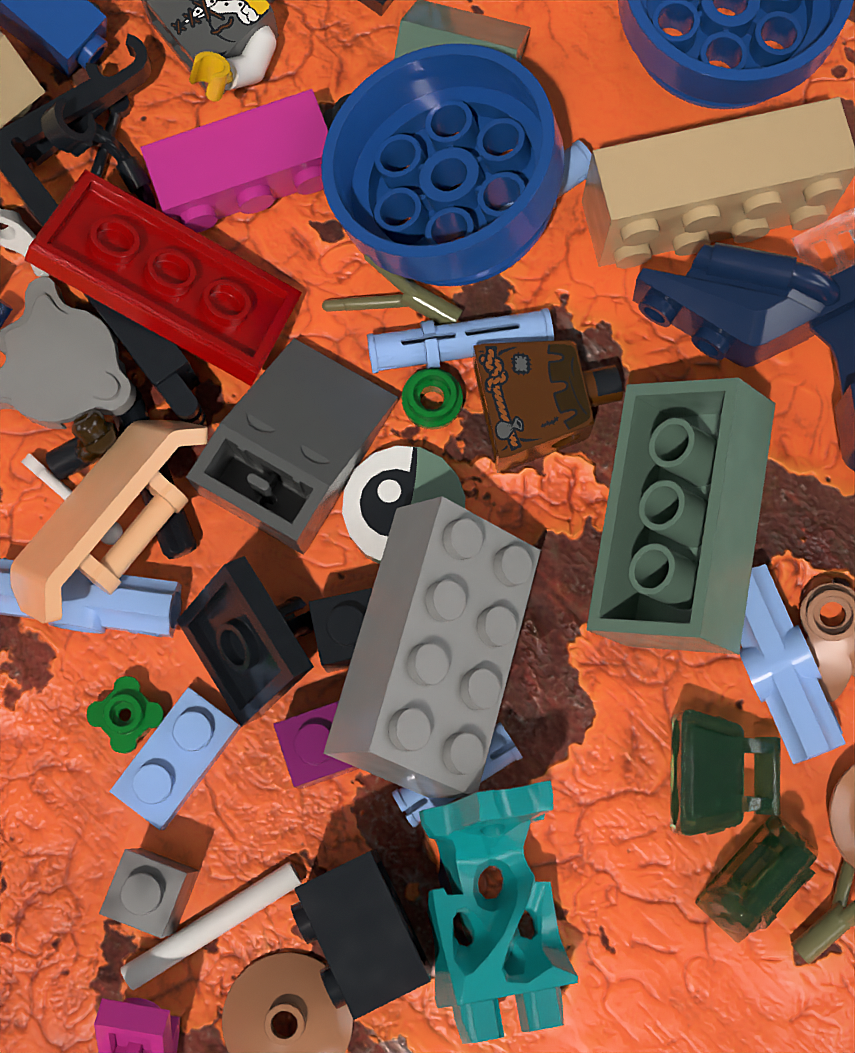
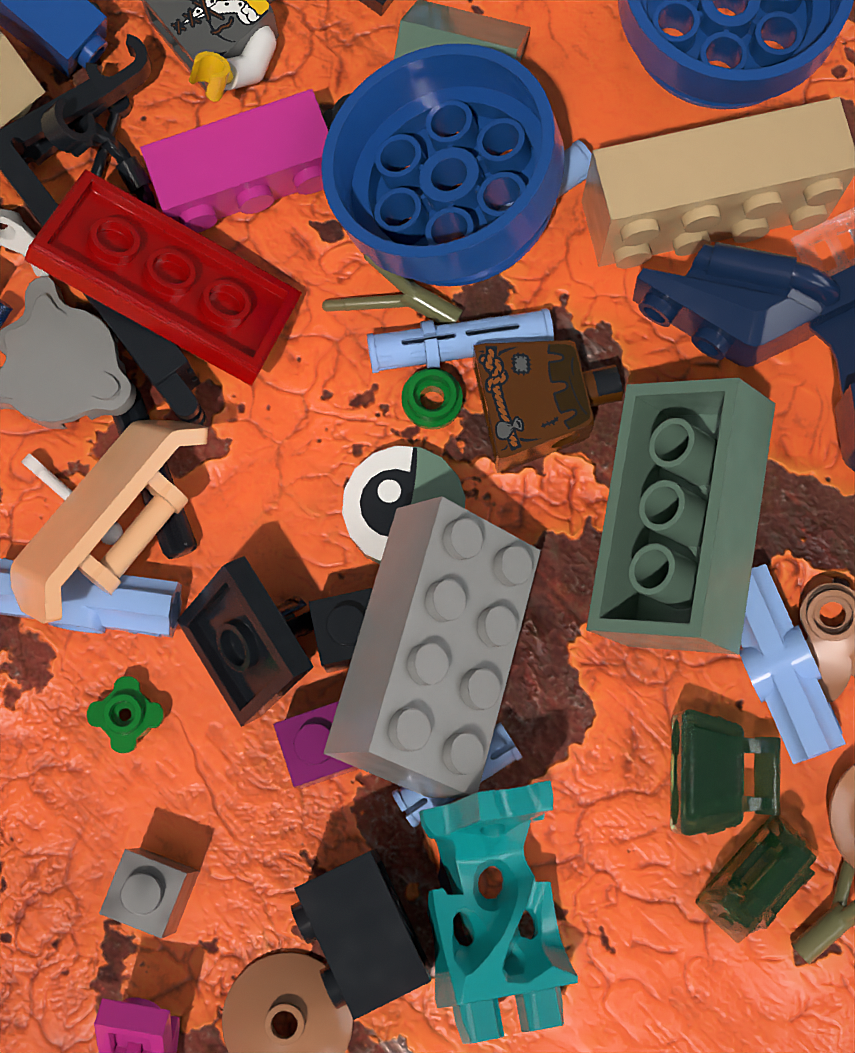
dark brown arm [46,410,117,480] -> none
light blue plate [109,687,241,830] -> none
white bar [120,861,303,990] -> none
dark grey slope [186,338,399,555] -> none

